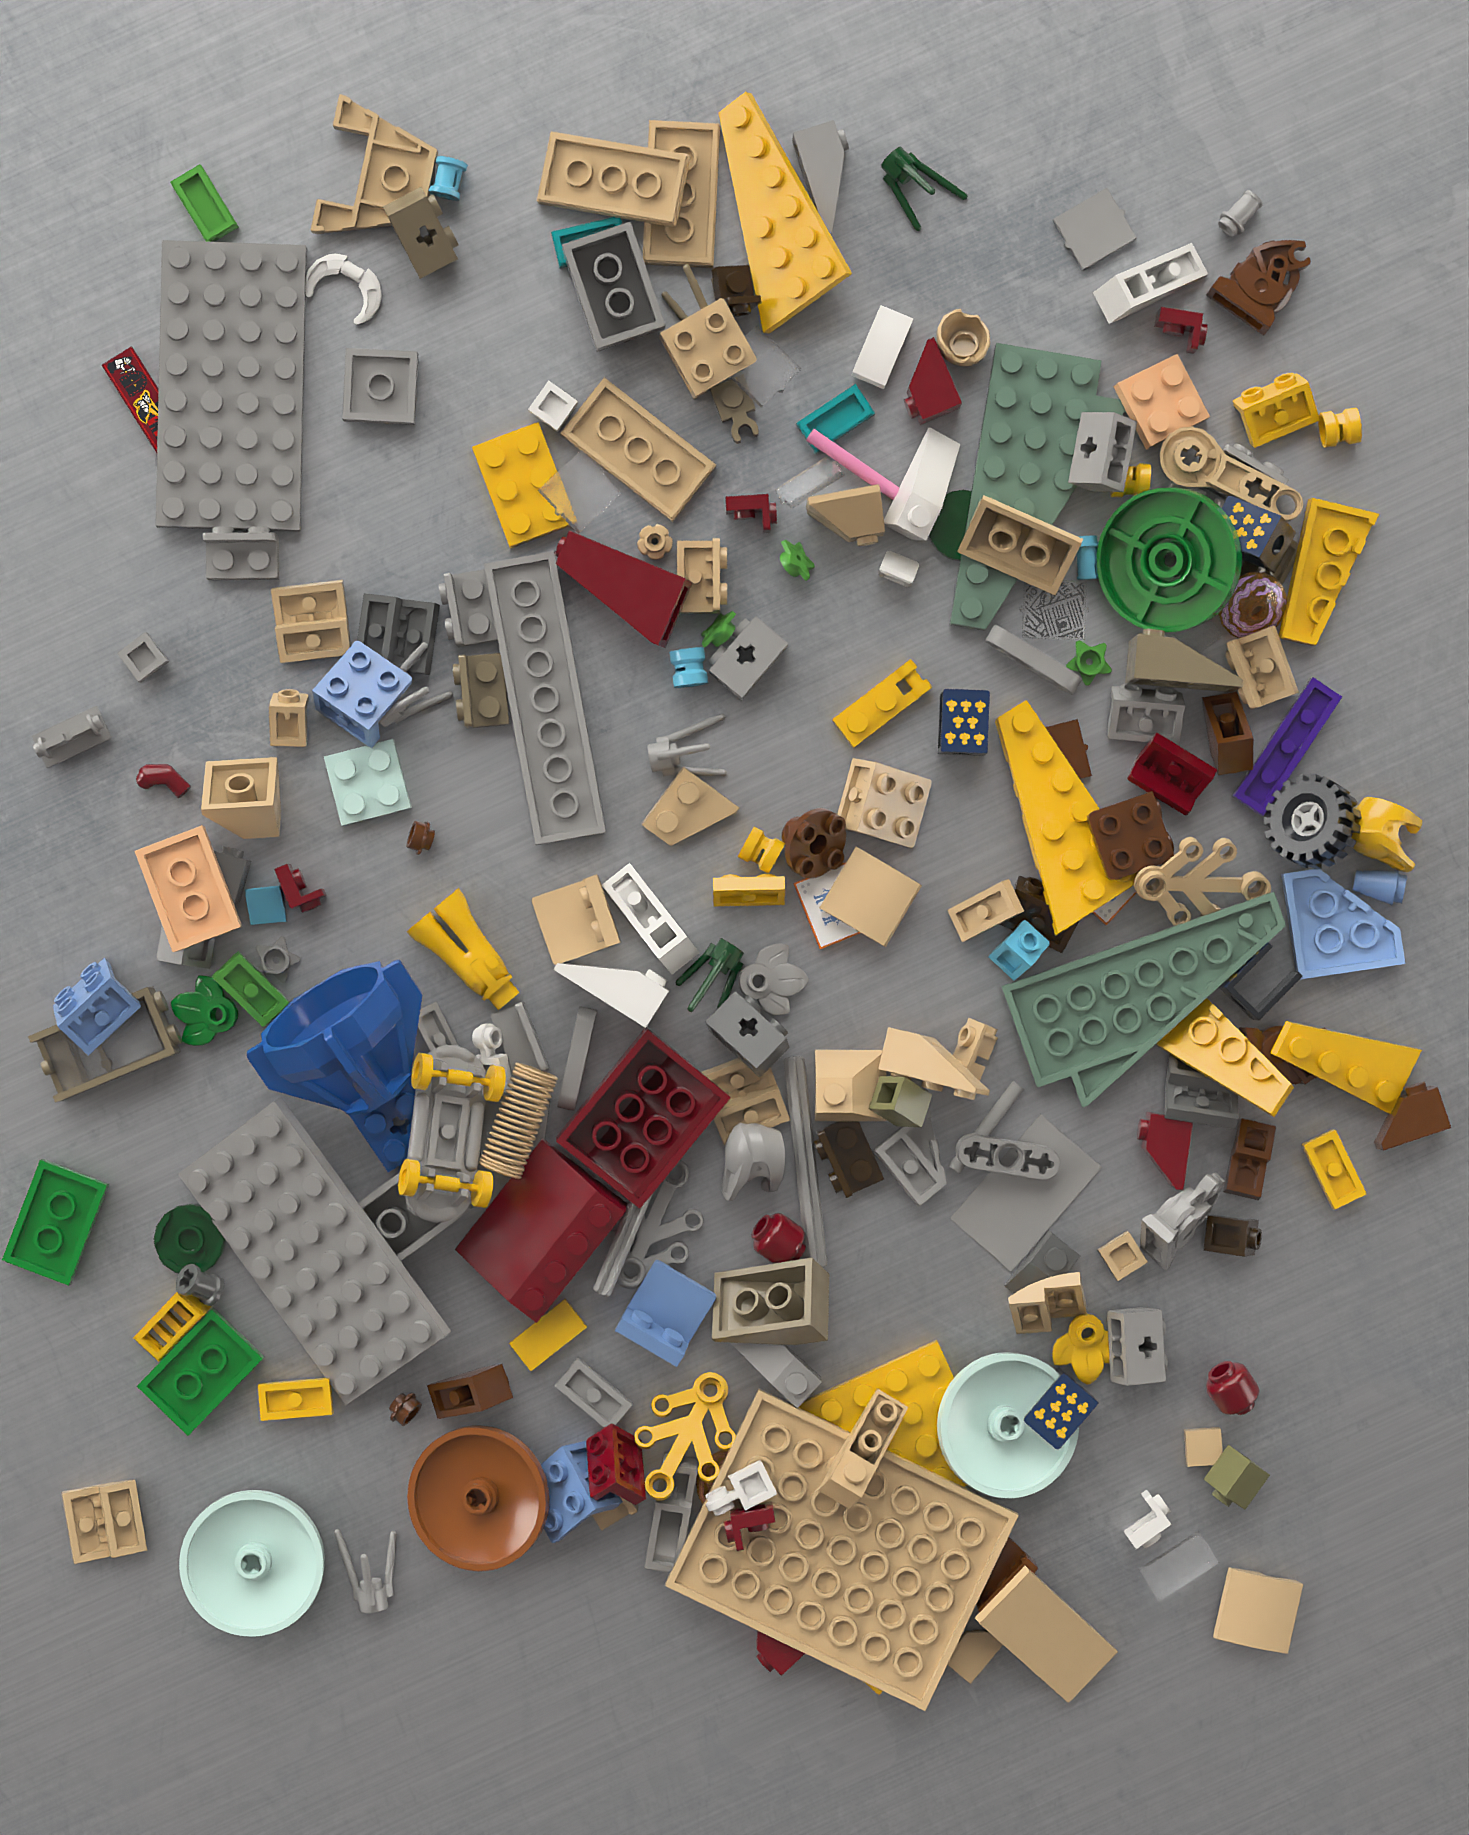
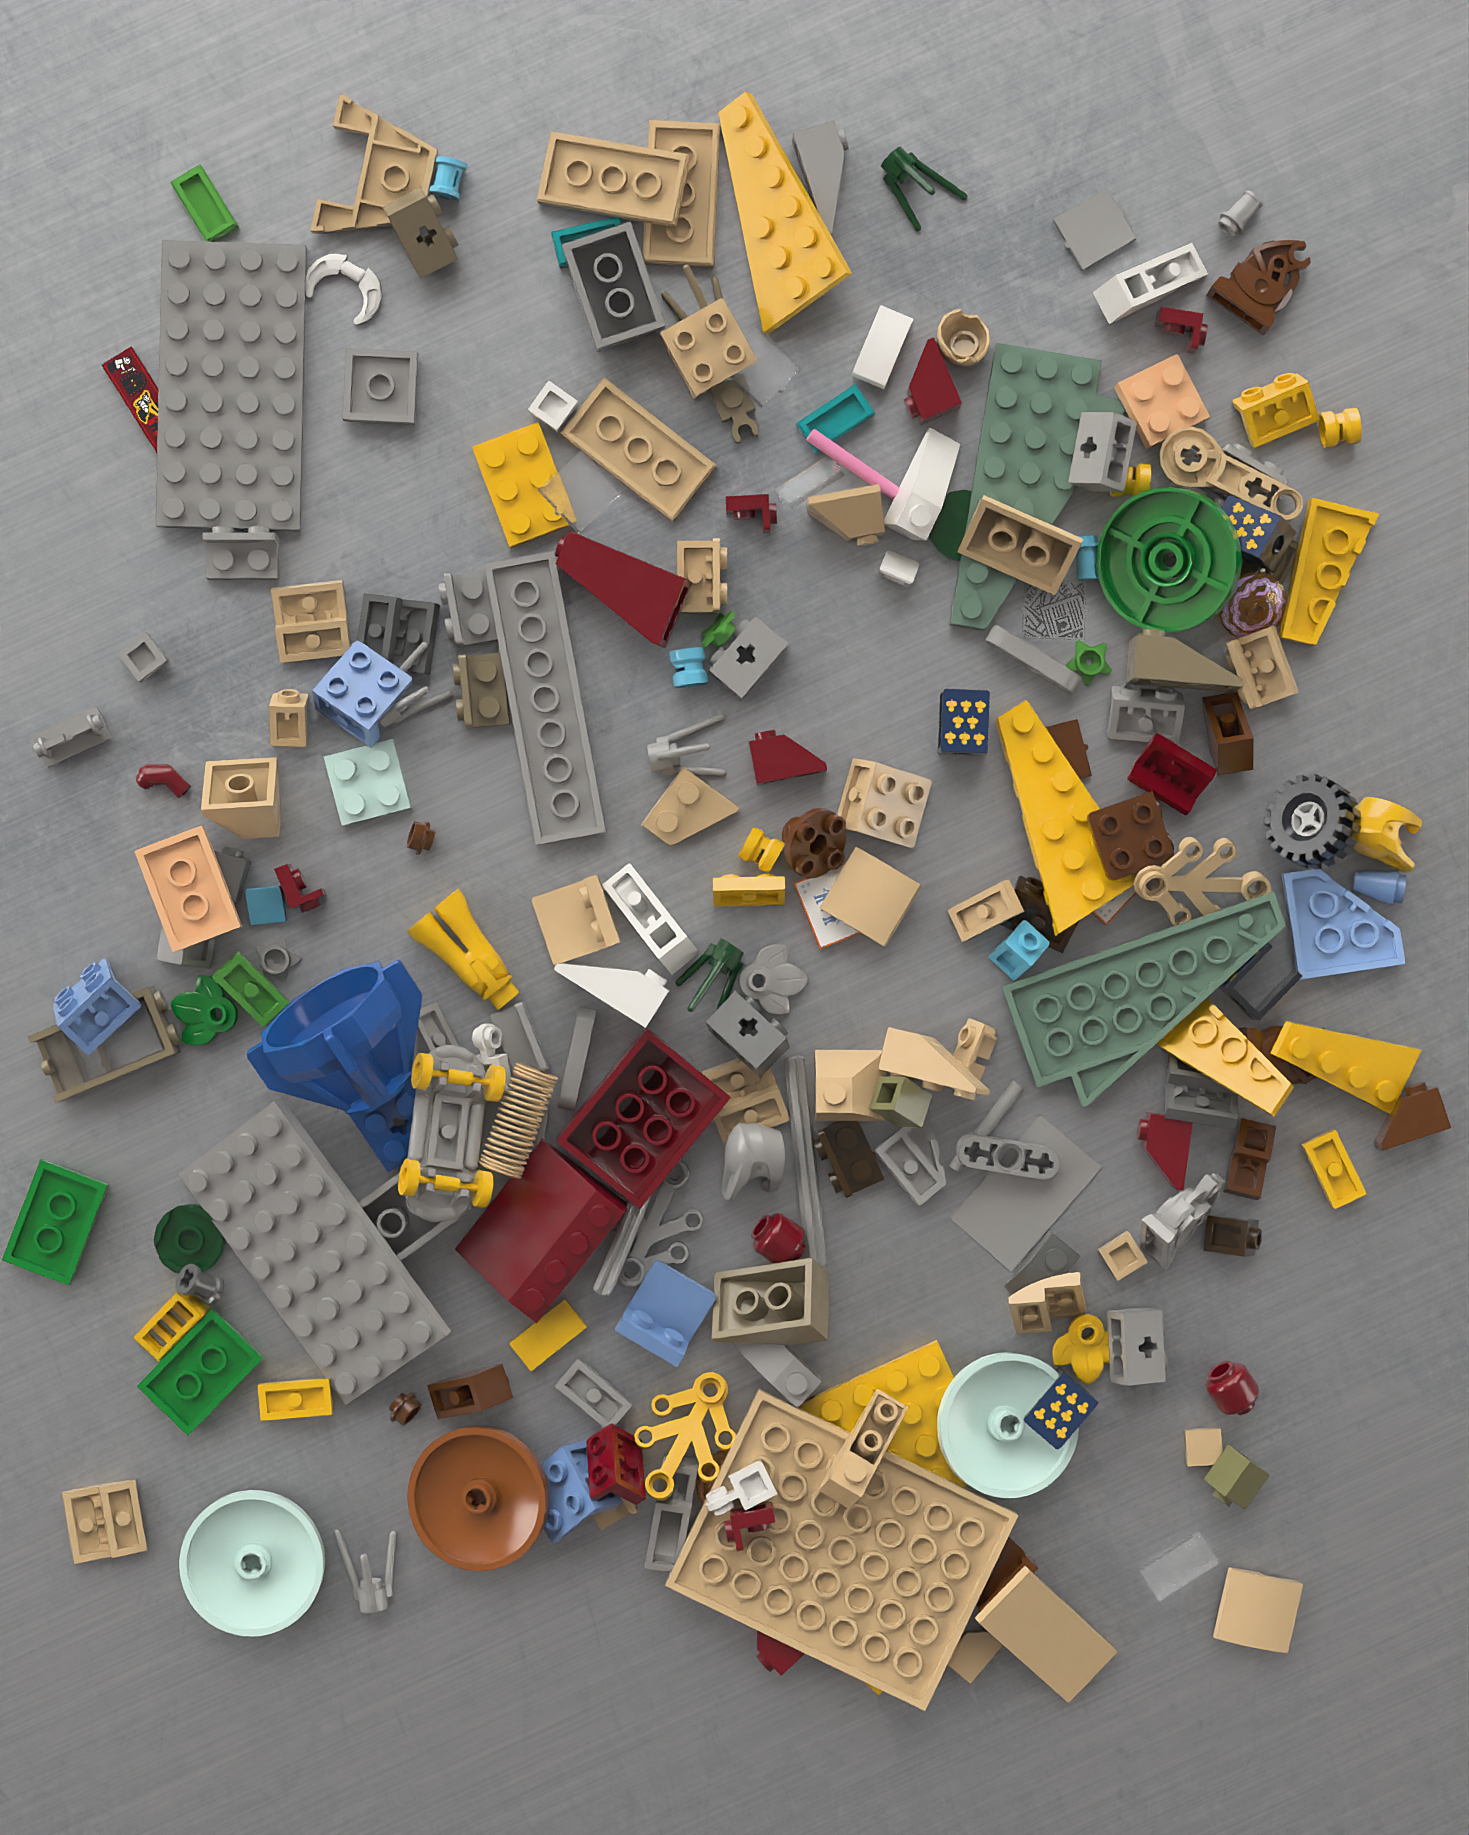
tan plate [637,524,673,560] -> none
dark brown bracket [711,265,762,317] -> none
bright green plate [780,540,815,581] -> none
yellow plate [832,659,933,748] -> none
white bracket [1124,1490,1171,1549] -> none
dark purple plate [1232,677,1342,816] -> none
none -> dark red slope [748,730,827,785]

